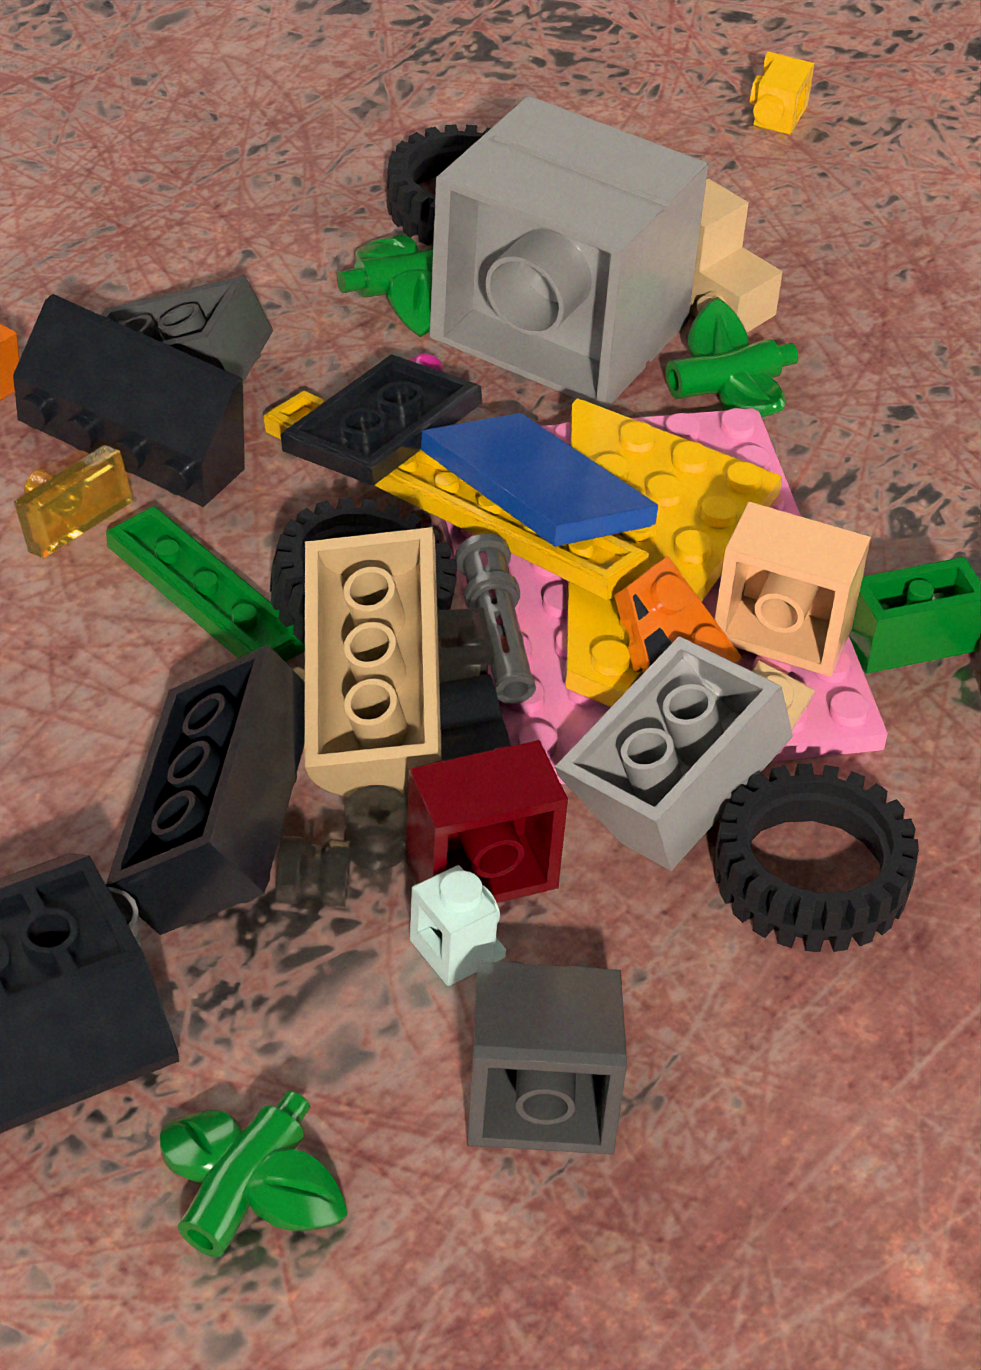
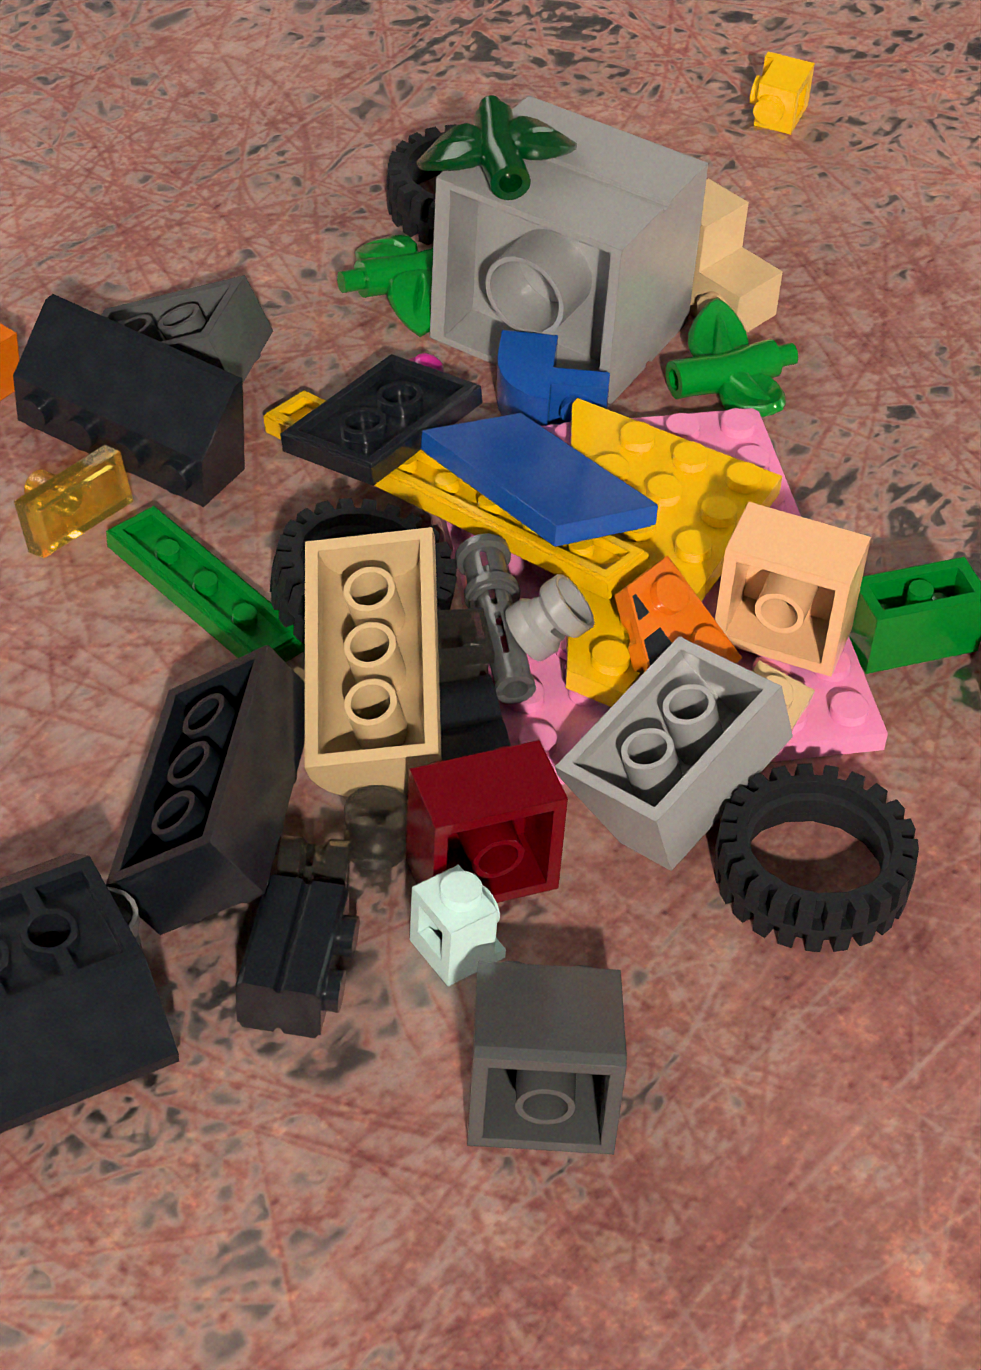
green plant [160,1091,348,1257] -> none
none -> black brick [235,874,360,1038]
none -> dark green plant [416,95,577,200]
none -> blue brick [497,330,610,426]
none -> light grey wheel [505,574,595,661]

